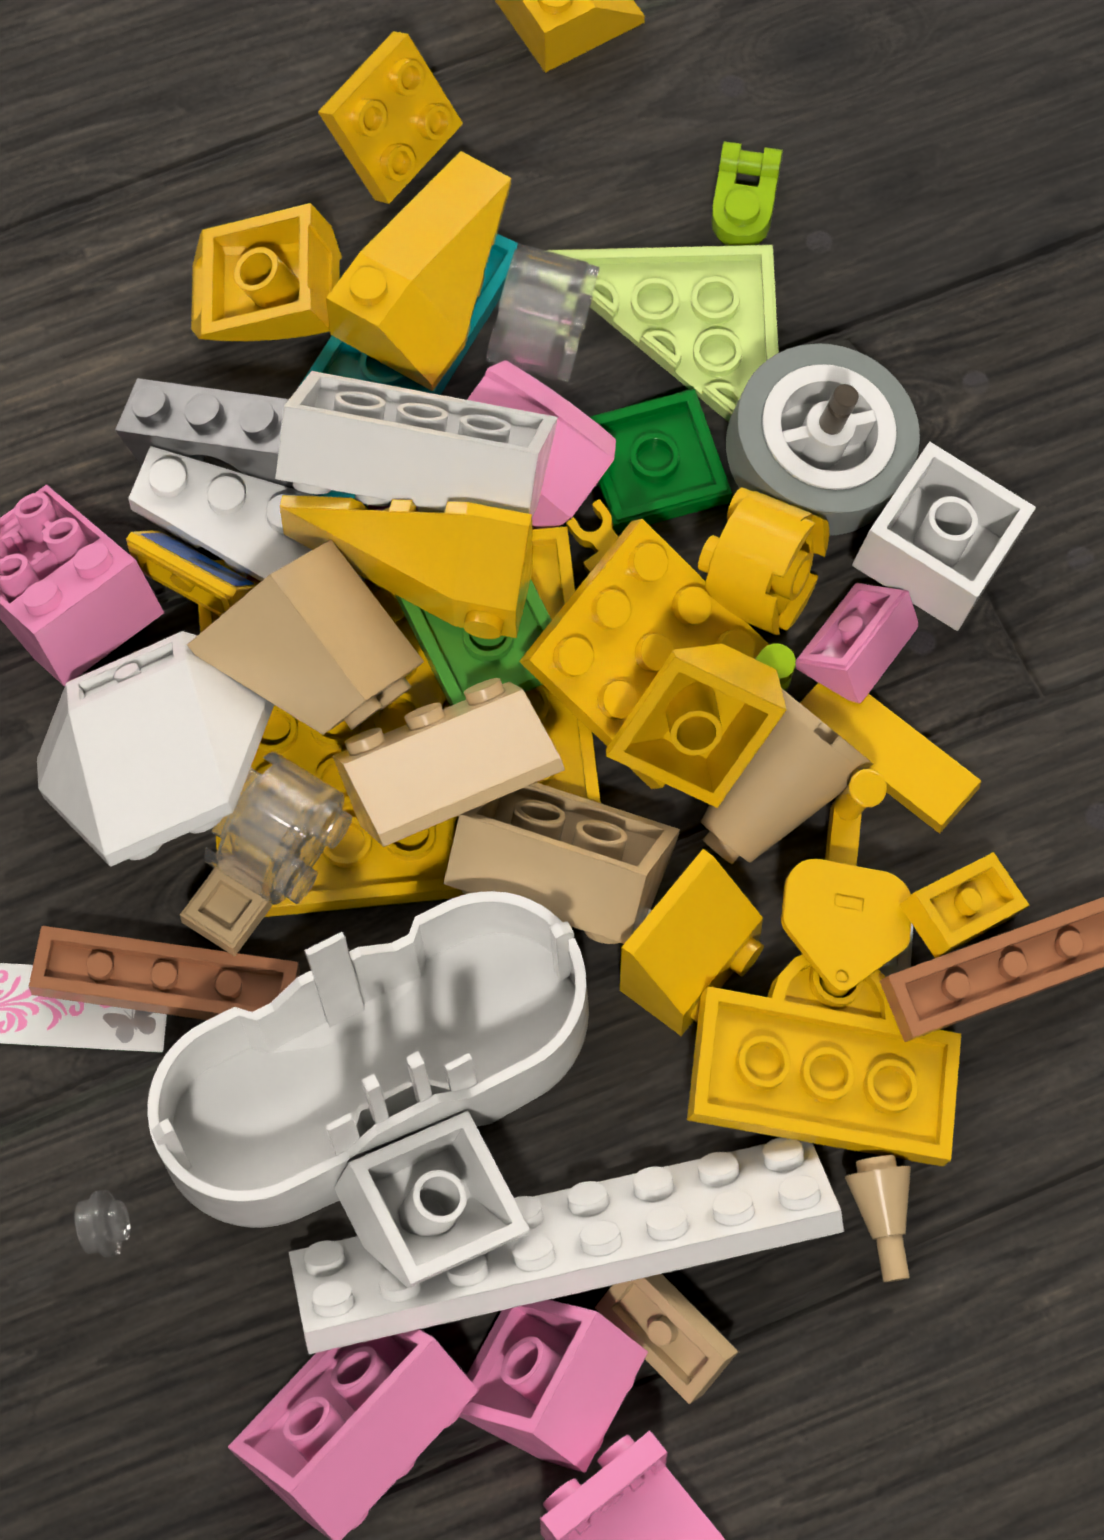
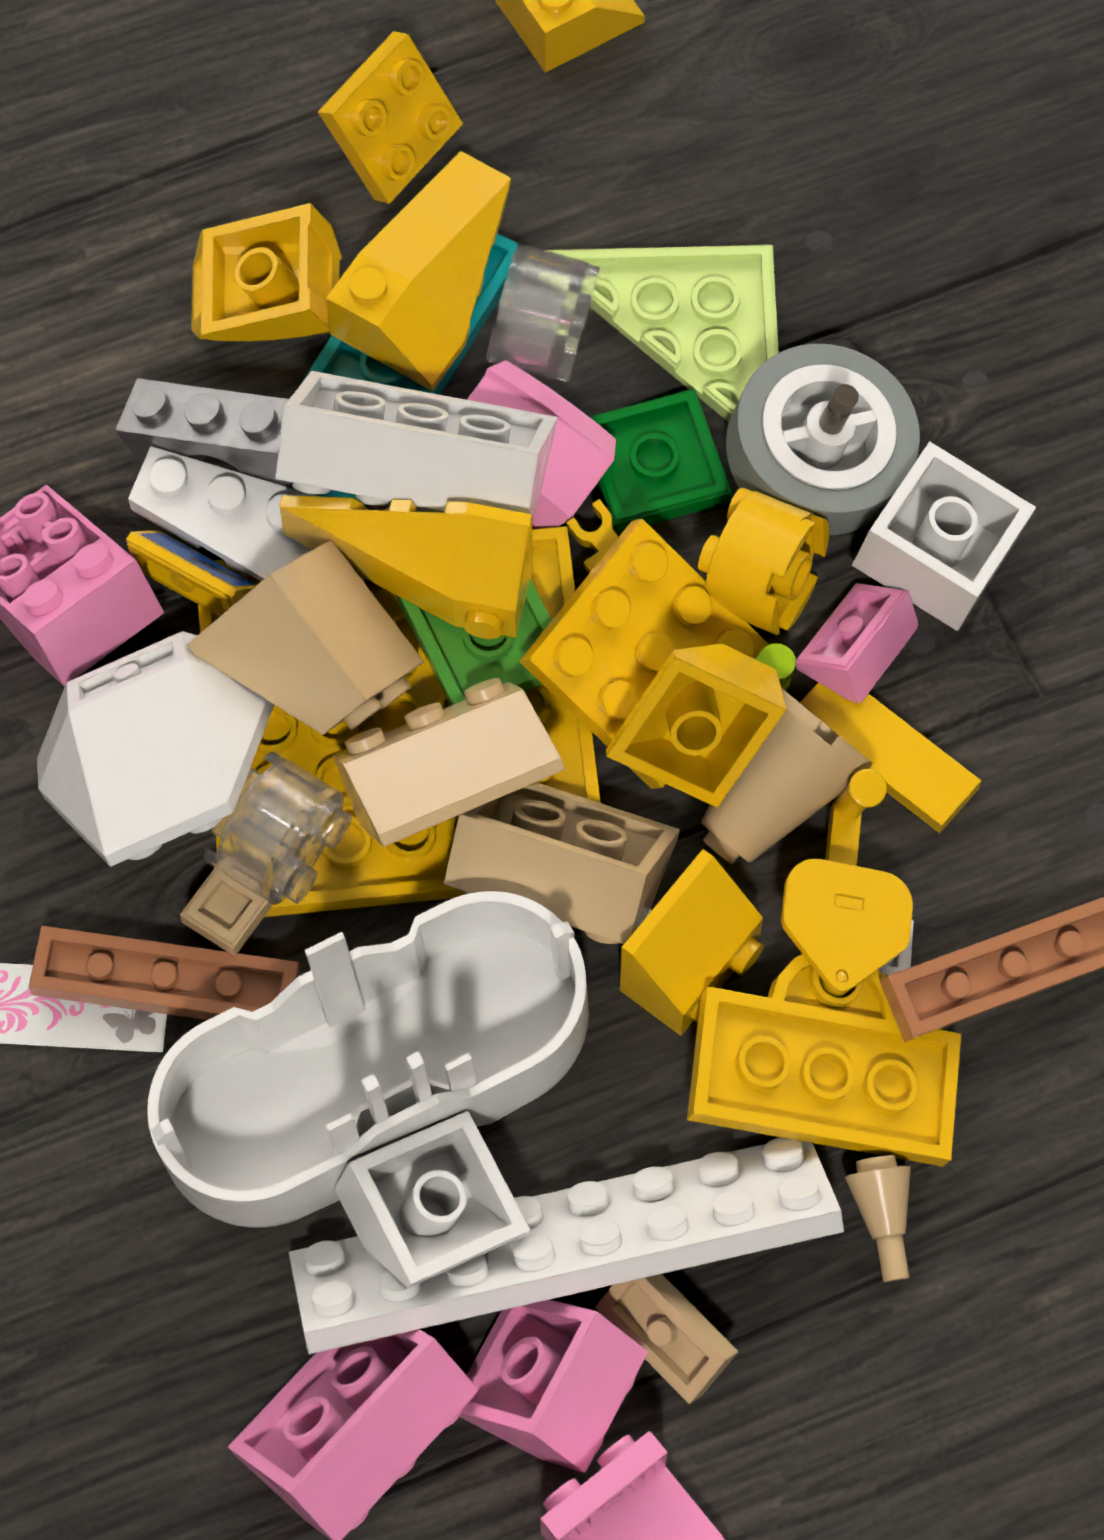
clear plate [75,1189,130,1258] -> none
lime plate [712,141,783,246] -> none
yellow plate [899,852,1030,958] -> none

